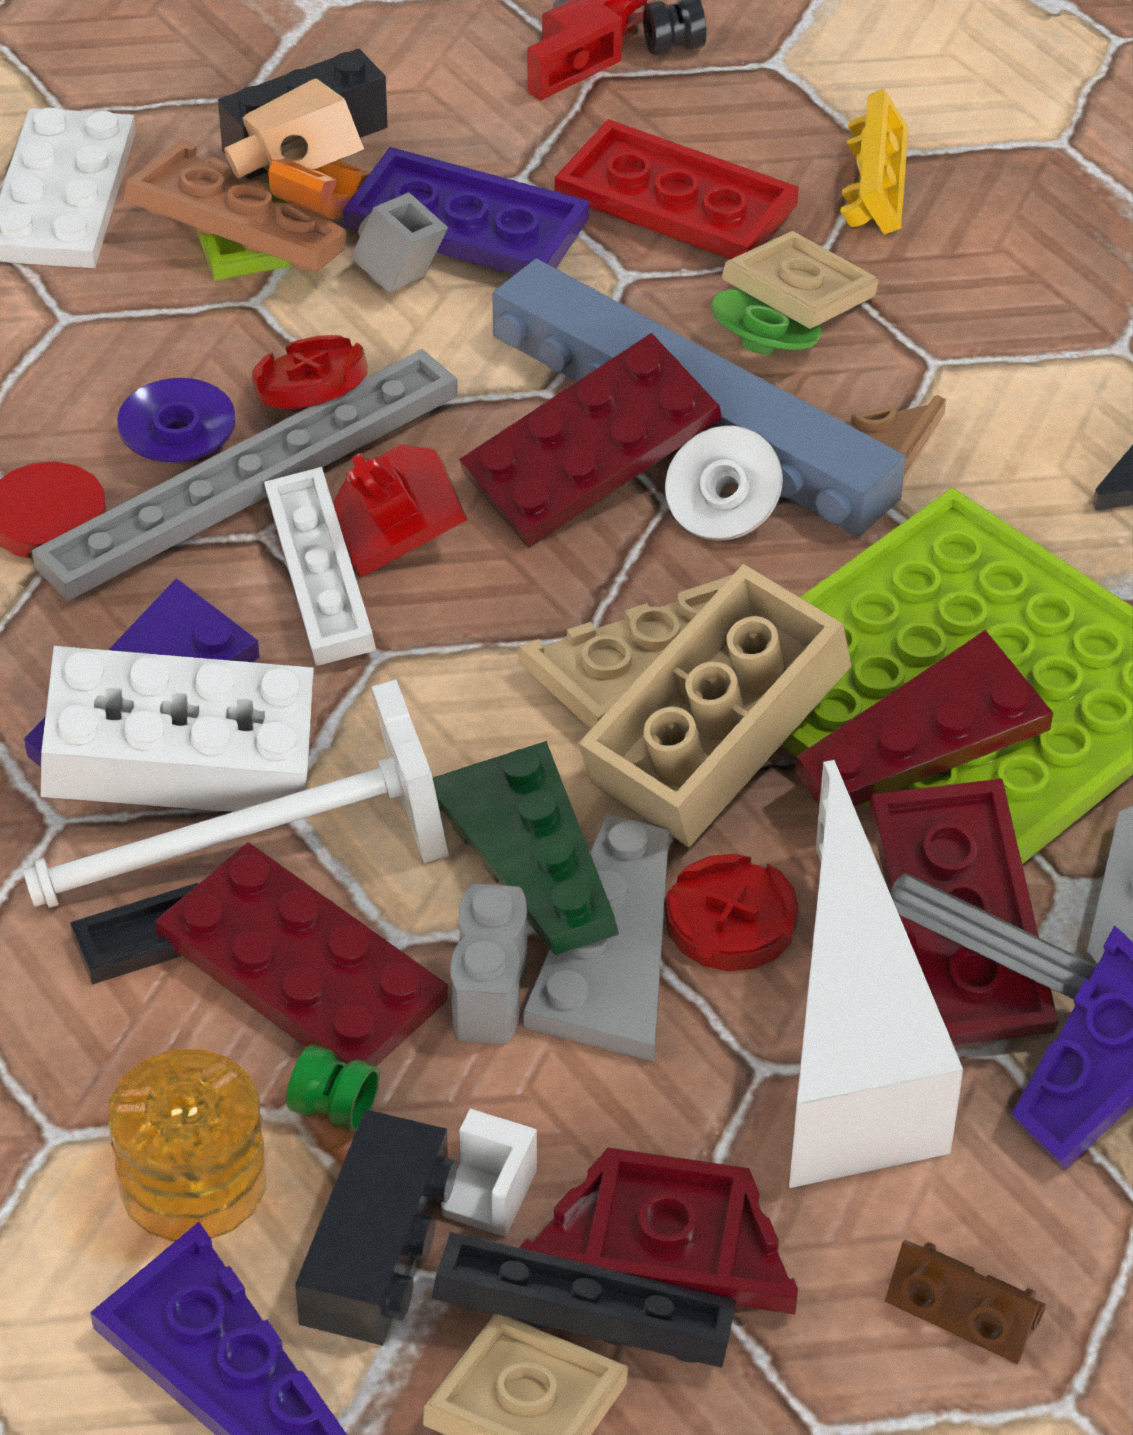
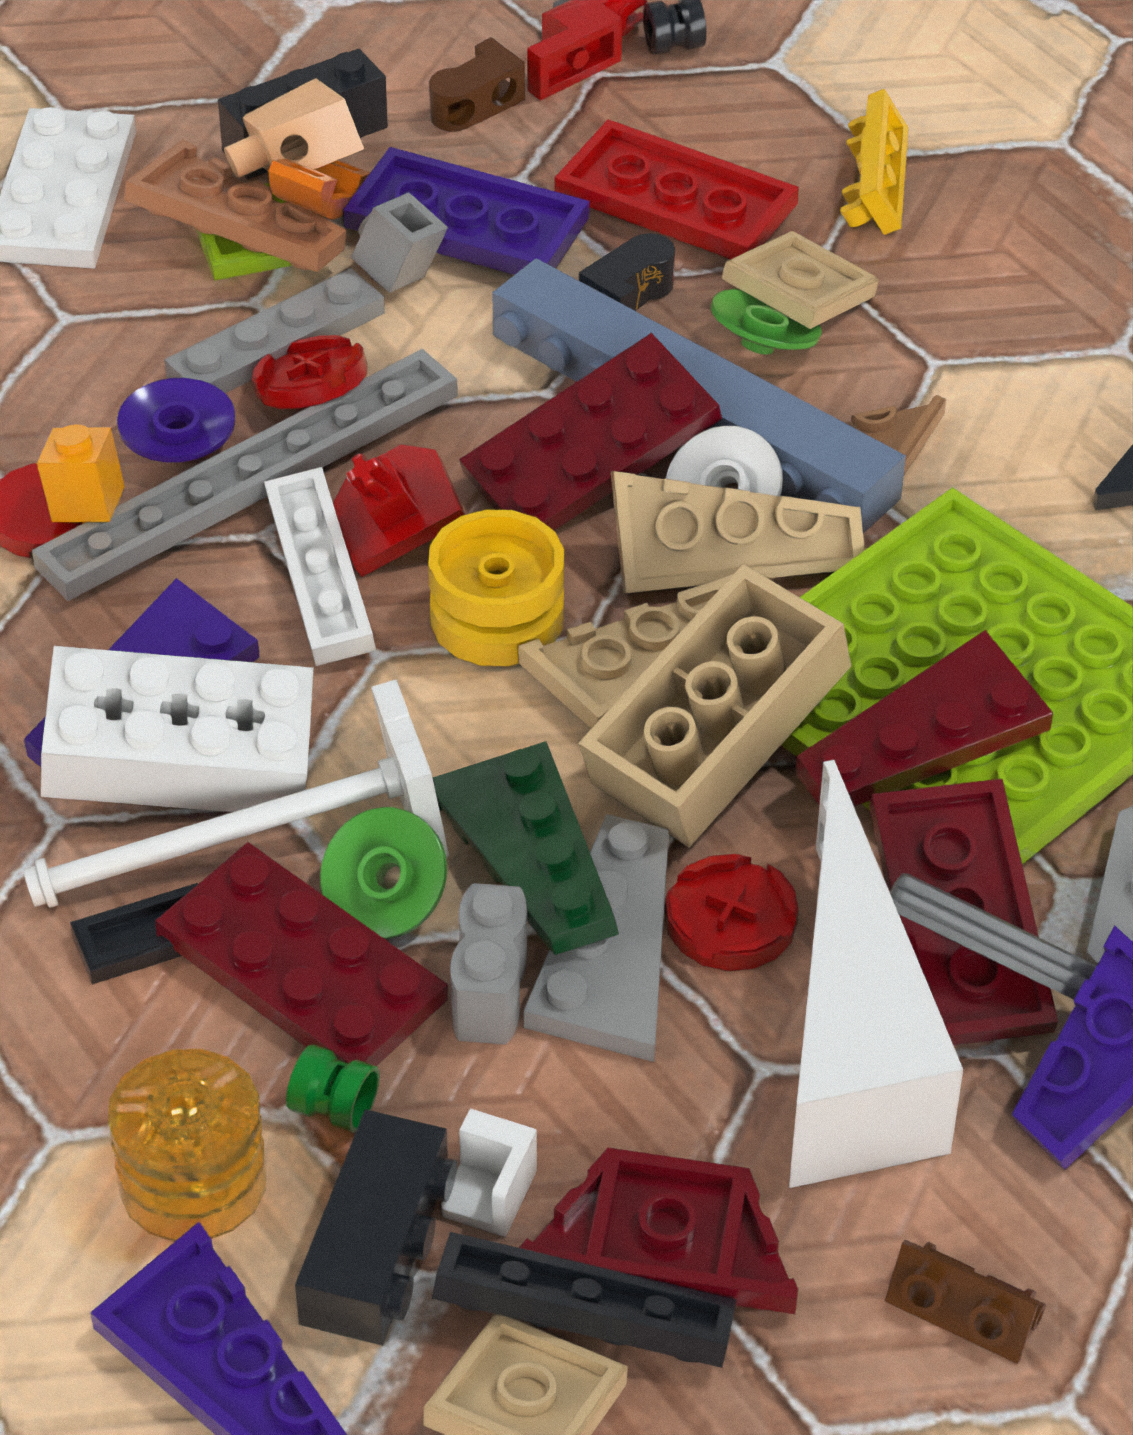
none -> light orange brick [37,424,125,522]
none -> light grey plate [164,268,385,393]
none -> bright green dish [320,807,447,940]
none -> yellow wheel [428,510,564,666]
none -> reddish brown leg [429,37,525,132]
none -> black leg [579,233,675,311]
none -> tan wing [611,471,865,593]

